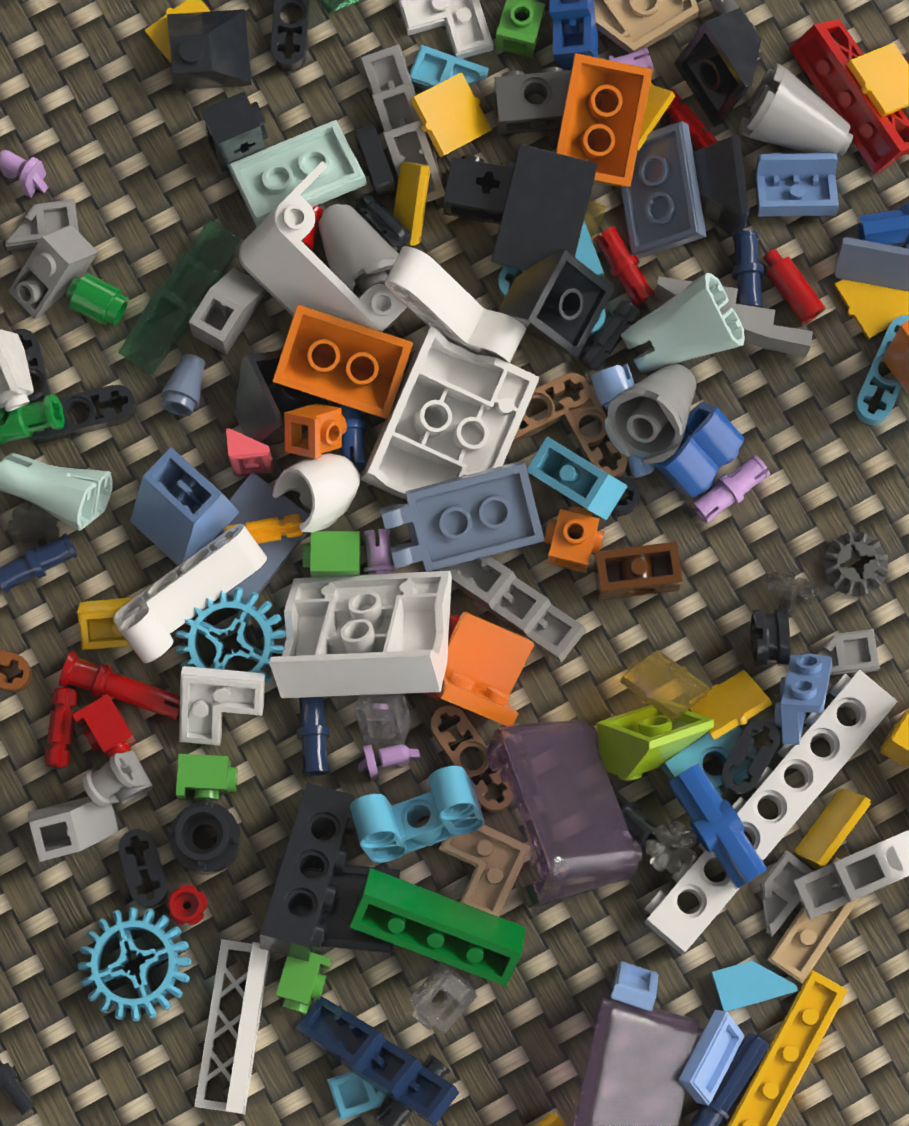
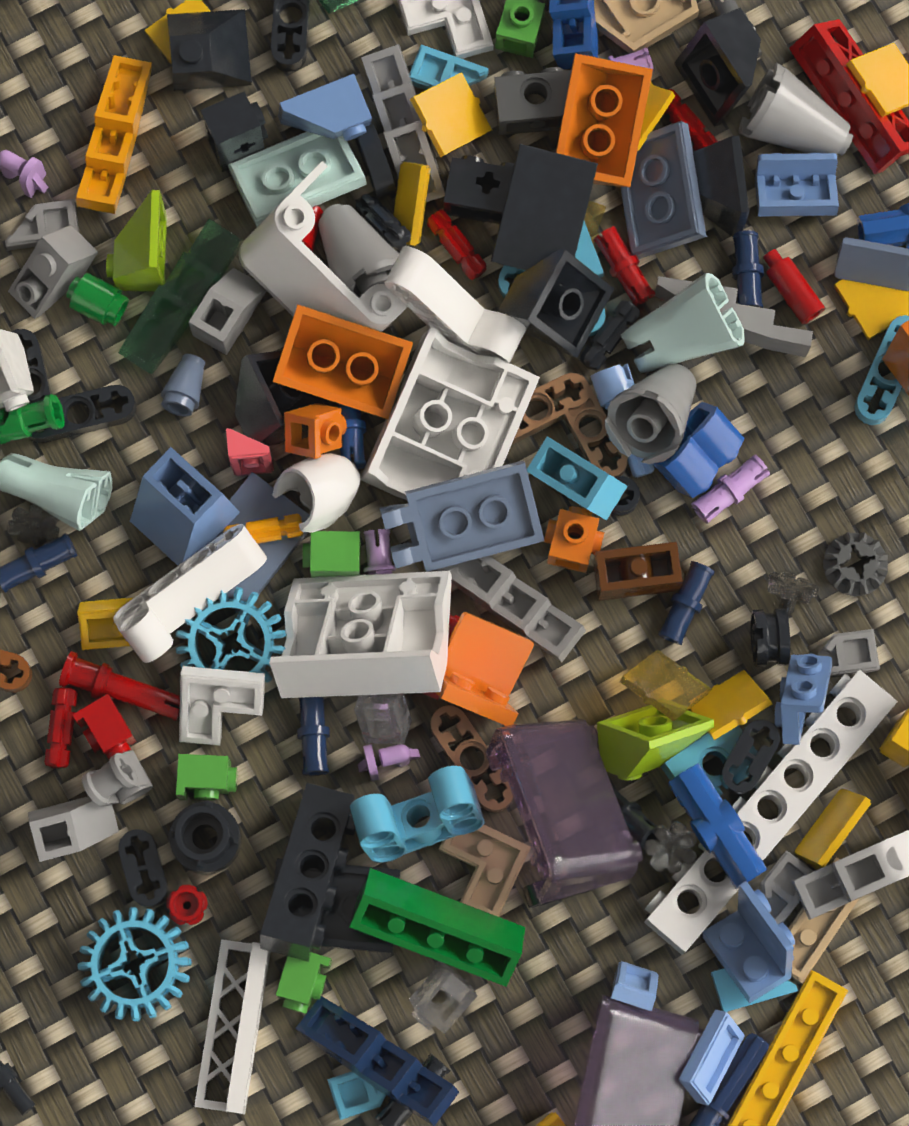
none -> light orange slope [76,55,152,214]
none -> lime slope [106,190,167,291]
none -> medium blue slope [278,74,372,141]
none -> red axle [427,210,487,280]
none -> dark blue pin [658,561,715,645]
none -> medium blue bracket [703,881,795,1004]

